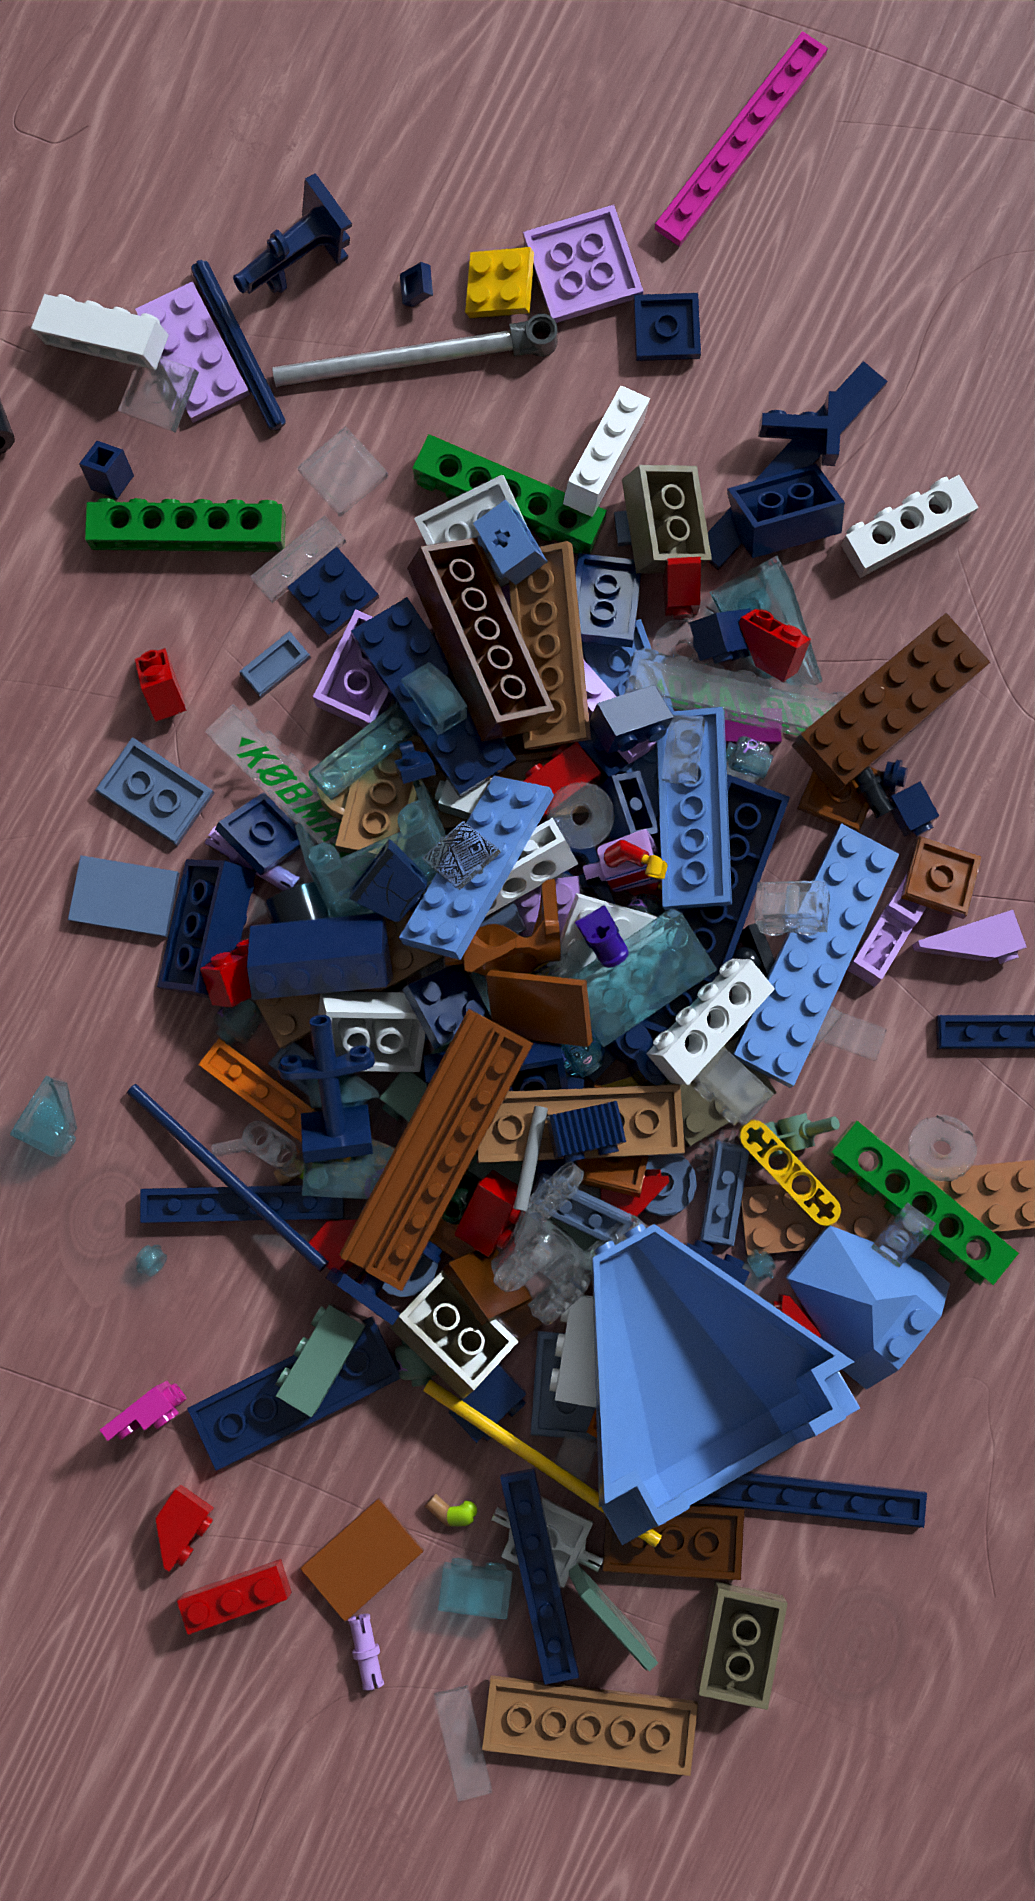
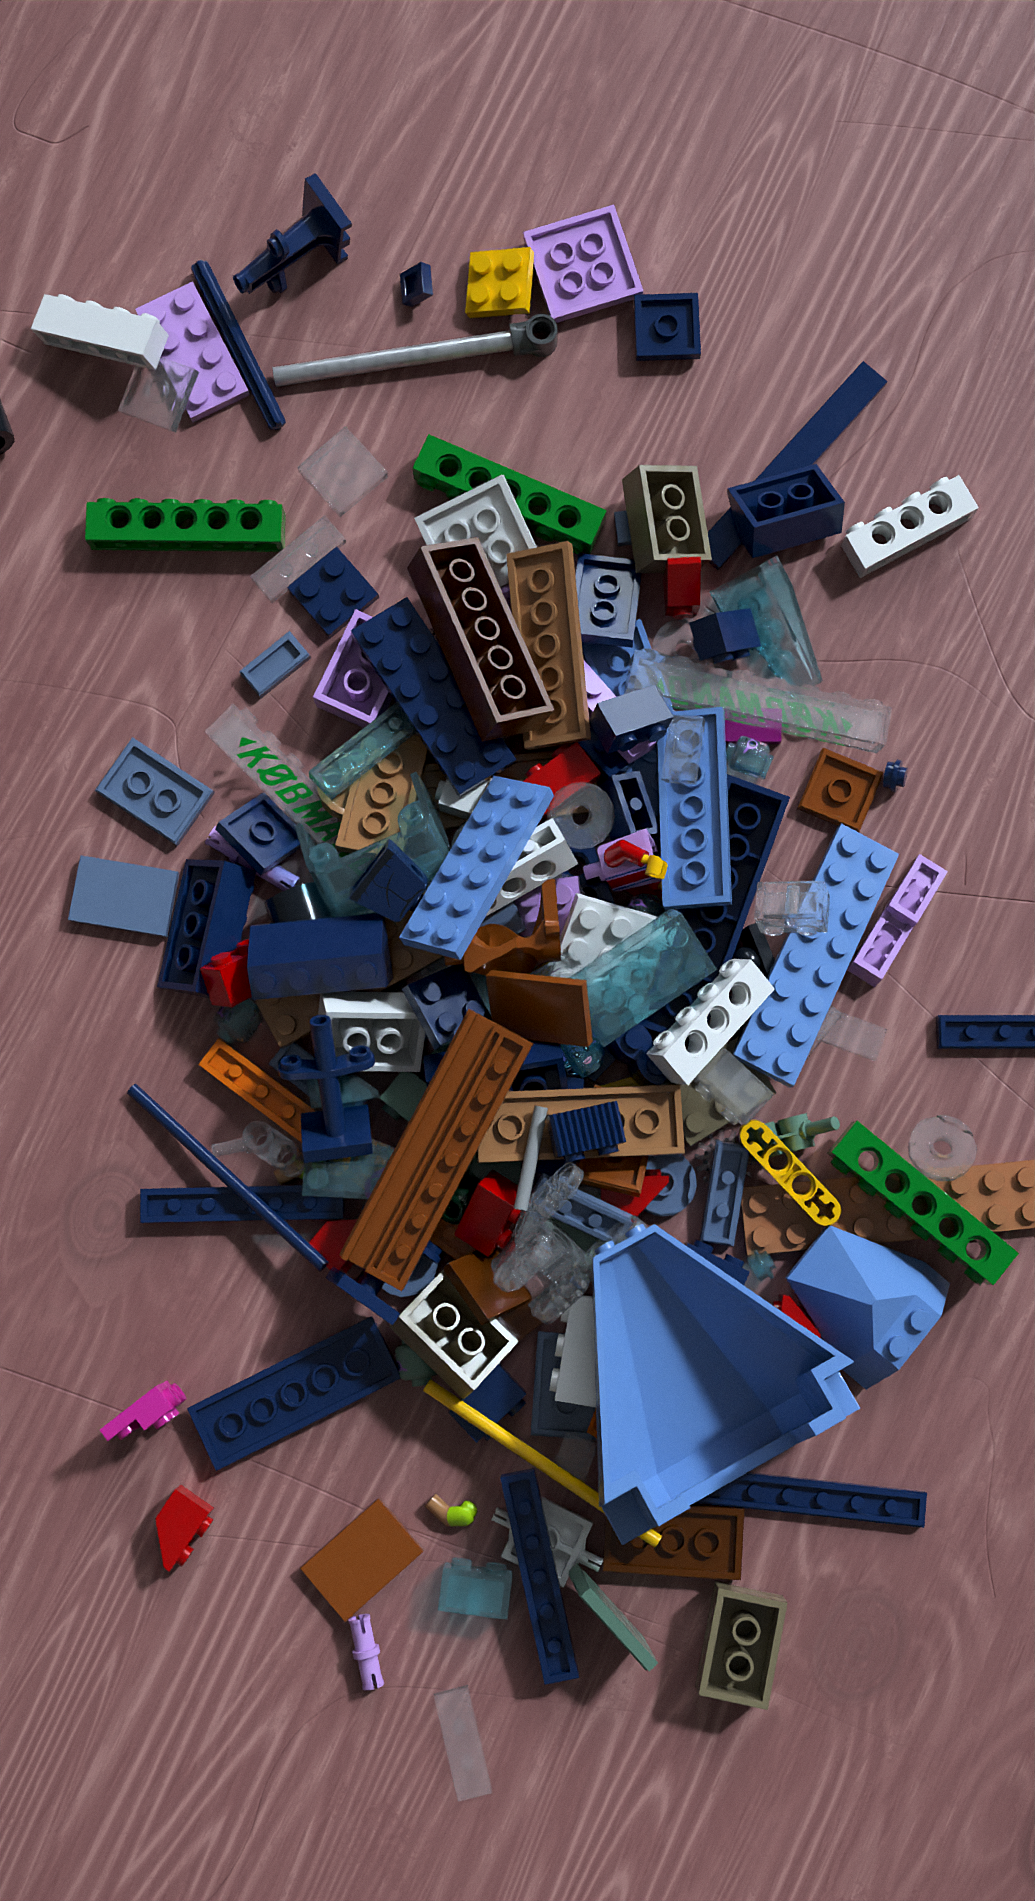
clear light blue slope [10,1075,77,1157] -> none
dark blue brick [79,441,134,499] -> none
red slope [135,648,187,722] -> none
clear light blue plate [136,1244,167,1277] -> none
red brick [177,1559,292,1635] -> none
sand green brick [275,1303,367,1417] -> none
dark blue plate [394,740,436,784] -> none
clear light blue slope [401,662,468,735] -> none
clear piece [422,821,501,891] -> none
medium blue brick [473,500,548,585] -> none
medium nougat plate [482,1675,698,1776] -> none
white brick [563,386,650,517] -> none
dark purple piece [575,905,629,968] -> none
dark pink plate [654,31,828,247] -> none
red slope [739,609,811,682] -> none
dark blue bracket [758,391,842,466] -> none
reddish brown brick [791,613,990,795] -> none
black pin [854,767,894,819] -> none
clear plate [871,1203,936,1268] -> none
dark blue brick [889,781,939,837] -> none
dark orange tile [901,836,982,919] -> none
lavender slope [912,910,1026,964] -> none

